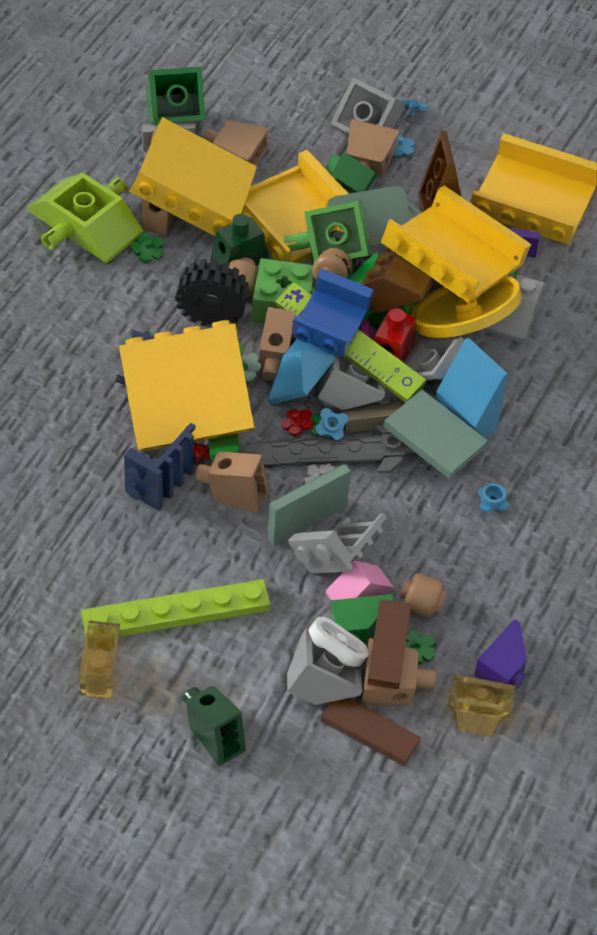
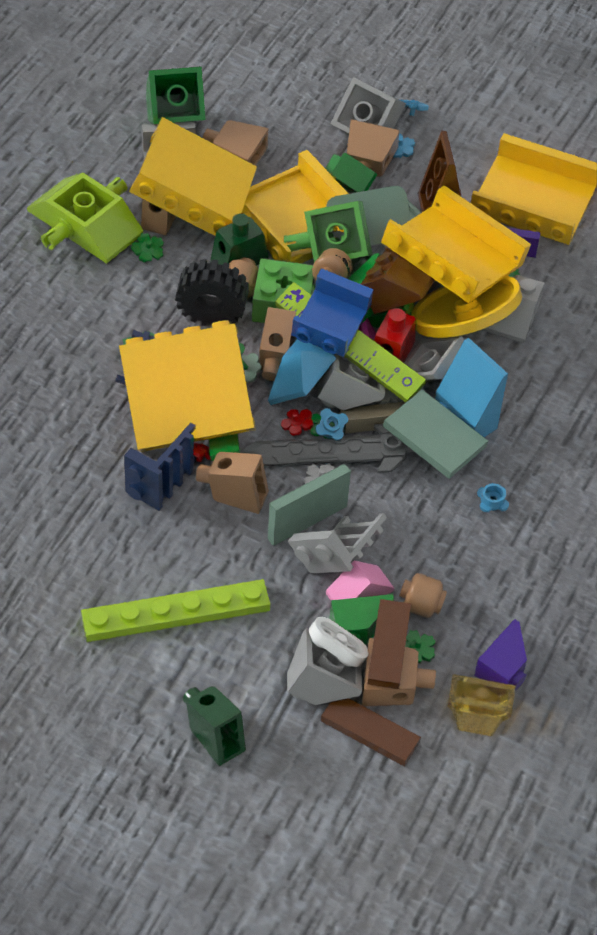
clear yellow slope [79,621,120,698] -> none

